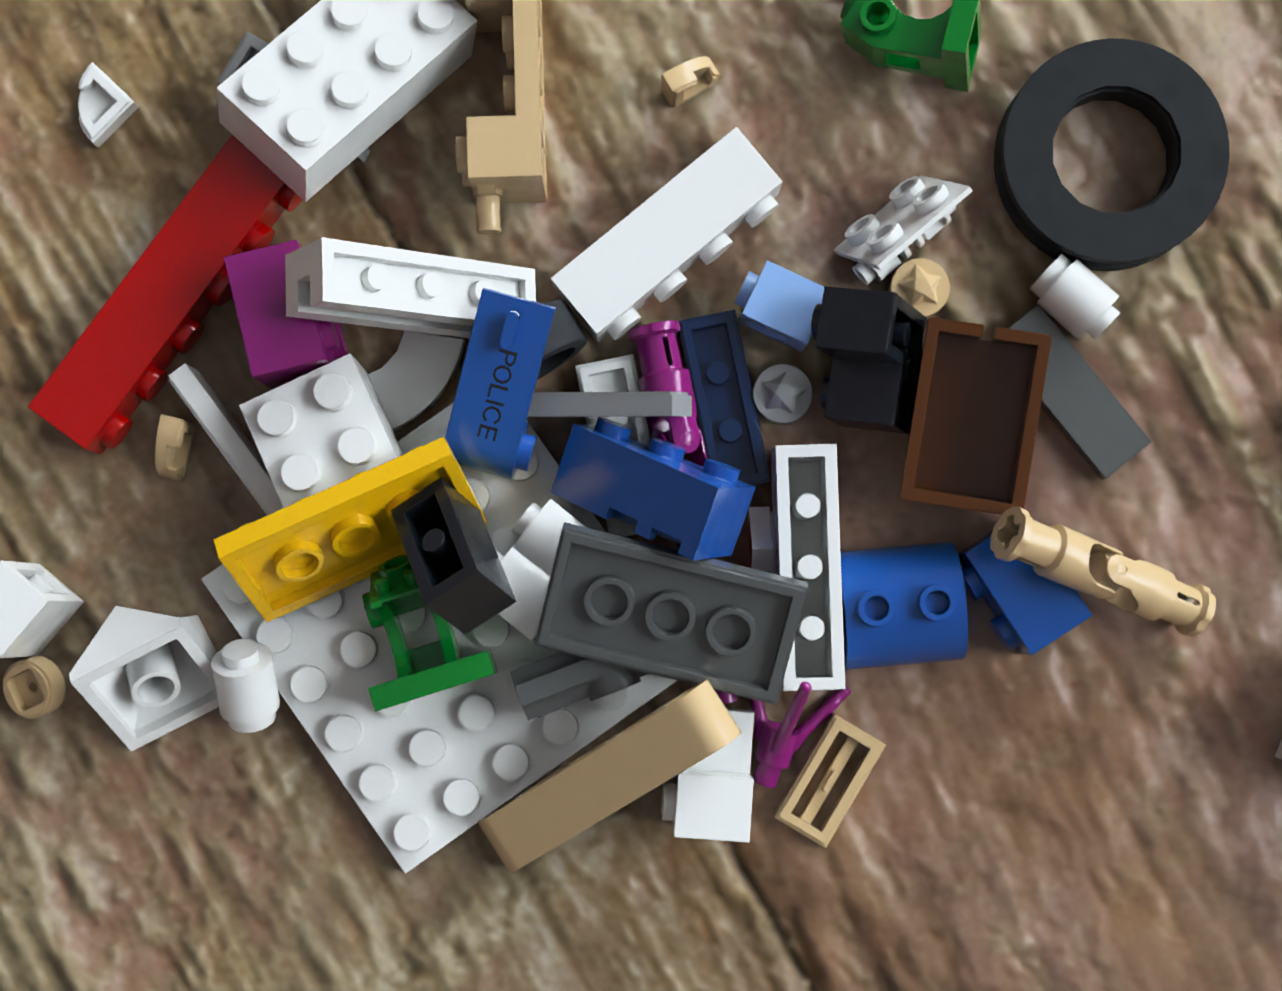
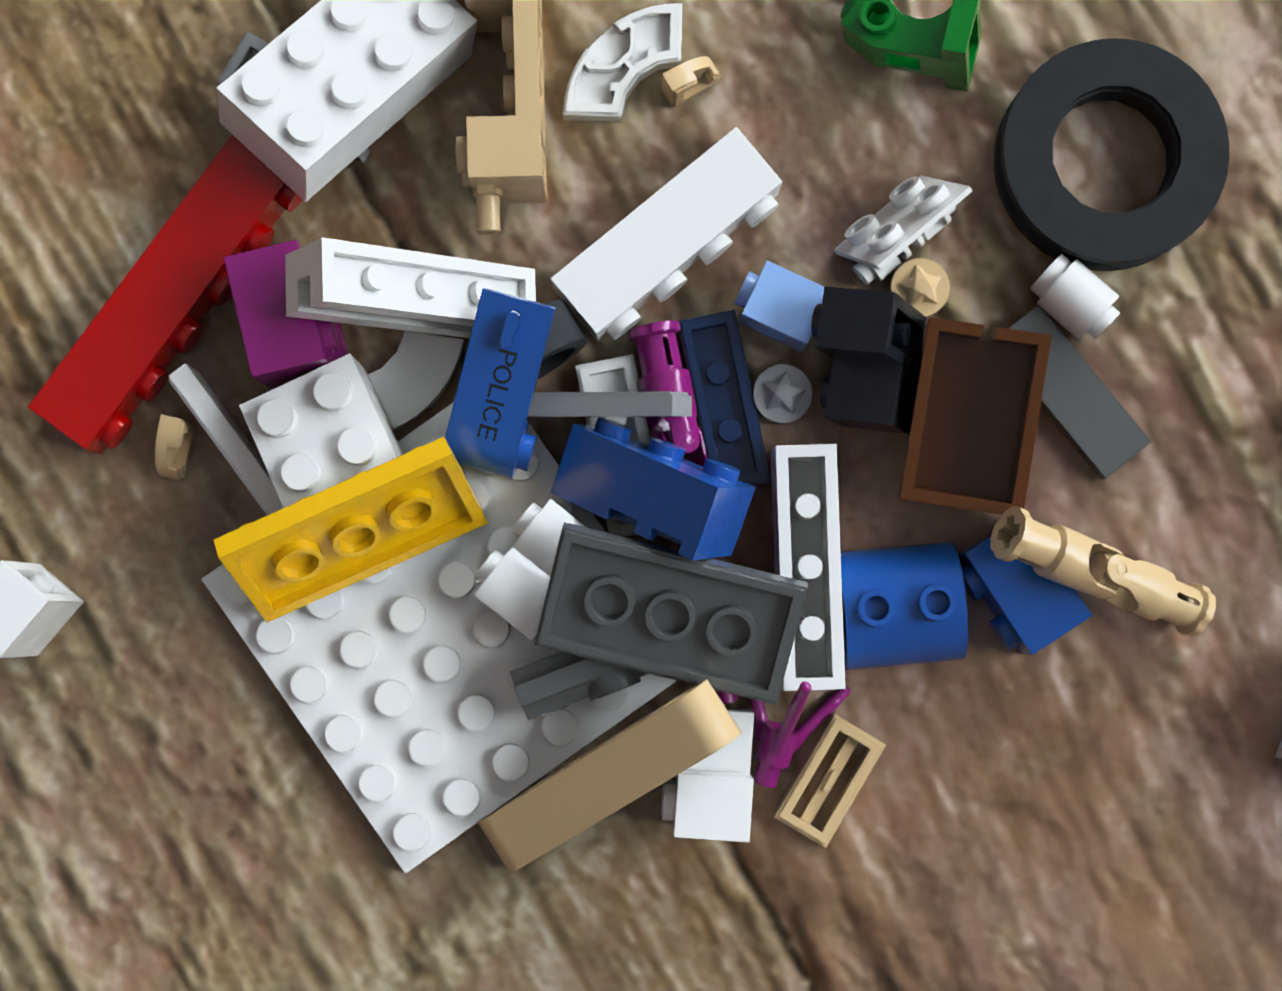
tan tile [3,655,66,719] -> none
white slope [69,606,219,752] -> none
white tile [78,62,139,148] -> none
white brick [211,639,280,733] -> none
green tile [362,555,498,712] -> none
black brick [391,477,517,635] -> none
white tile [748,506,776,574] -> none
none -> white tile [563,3,682,122]

